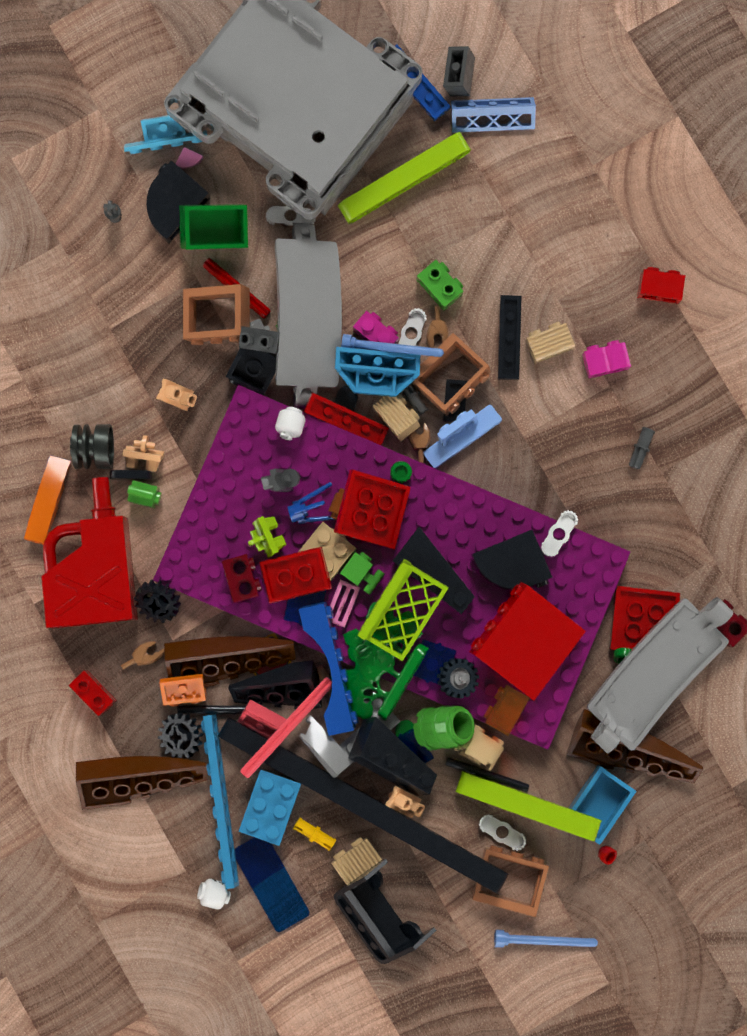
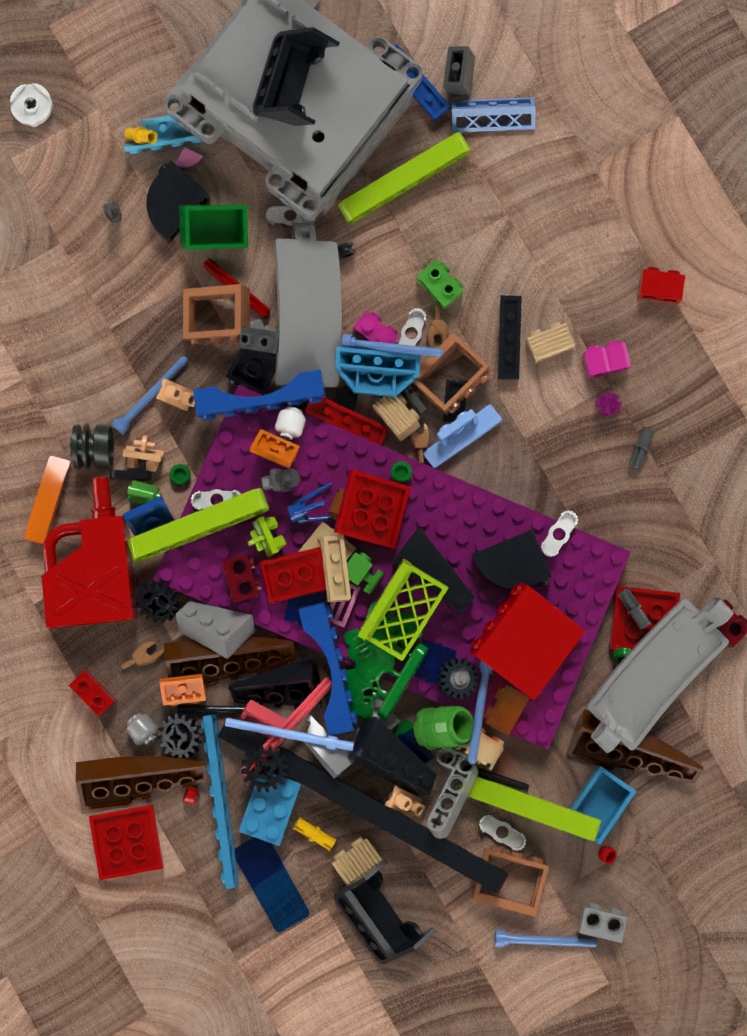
white head [197,879,231,909] -> none
none -> white plate [10,83,53,127]
none -> red plate [89,804,164,880]
none -> medium blue piece [111,356,188,435]
none -> blue plate [123,496,175,536]
none -> yellow pin [124,127,157,144]
none -> lime beam [126,488,269,562]
none -> light grey head [126,713,158,746]
none -> green tile [169,464,191,486]
none -> light grey wedge [176,601,255,659]
none -> red hinge [182,786,200,805]
none -> white piece [191,489,241,510]
none -> blue arch [193,369,326,421]
none -> light blue bar [225,718,354,751]
none -> black gear [241,744,288,793]
none -> orange bracket [250,429,300,468]
none -> black windscreen [253,27,340,126]
none -> tan plate [320,535,351,602]
none -> black bush [337,242,356,259]
none -> light grey beam [427,748,479,839]
none -> medium blue piece [468,659,494,764]
none -> light grey brick [577,902,628,943]
none -> magenta gear [595,392,622,417]
none -> dark grey axle [618,588,651,630]

